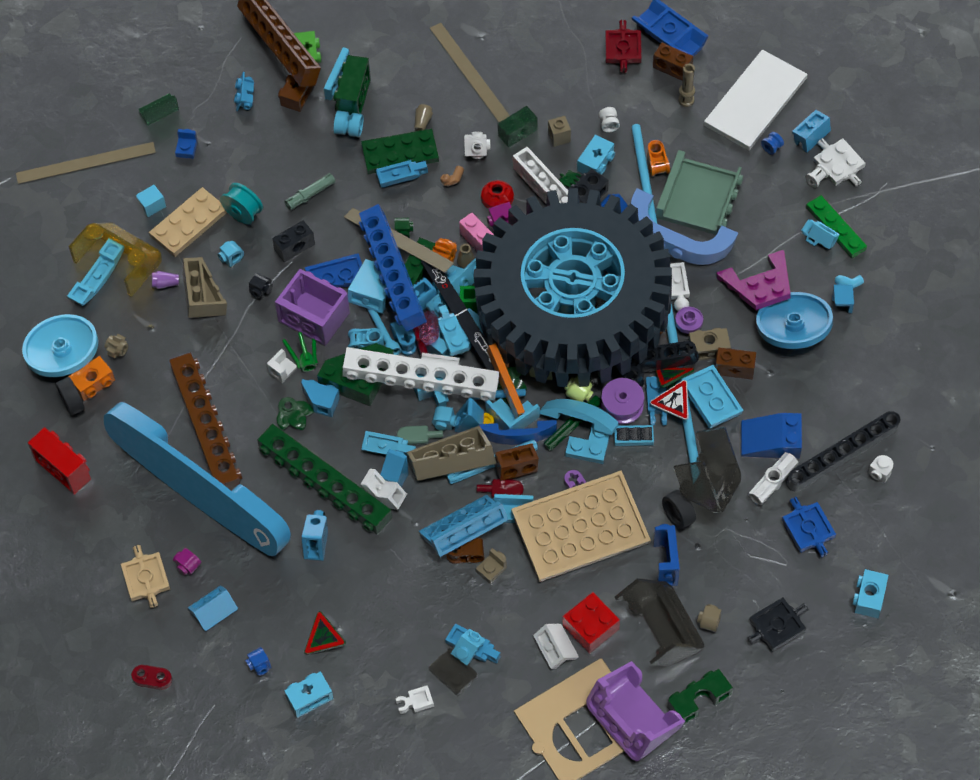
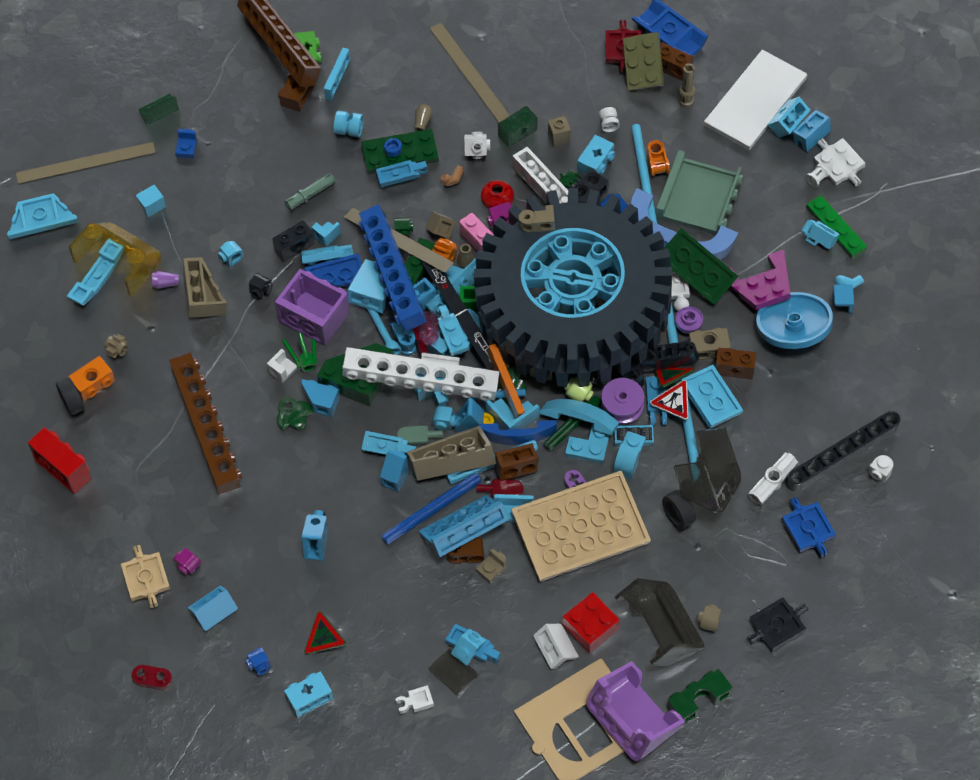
medium azure dish [22,314,99,377] -> none
dark azure piece [104,402,291,556] -> none
tan plate [149,187,227,257] -> none
teal wheel [220,183,263,225] -> none
dark azure hinge [234,72,254,111] -> none
dark green brick [257,423,392,535] -> none
dark green brick [334,55,371,115] -> none
medium azure piece [348,328,385,349] -> none
white brick [361,469,407,510] -> none
blue panel [653,524,680,587] -> none
blue slope [741,413,802,459] -> none
blue wheel [761,132,784,155] -> none
medium azure brick [852,569,889,619] -> none
none -> medium azure wing [7,193,79,240]
none -> medium azure hinge [301,245,353,265]
none -> medium azure panel [311,222,341,247]
none -> blue axle [382,473,481,544]
none -> blue tile [384,138,402,157]
none -> dark tan panel [426,211,456,239]
none -> dark tan leg [519,205,555,232]
none -> medium azure brick [614,431,646,480]
none -> olive plate [623,32,664,92]
none -> dark green plate [664,228,739,305]
none -> medium azure brick [767,97,811,138]

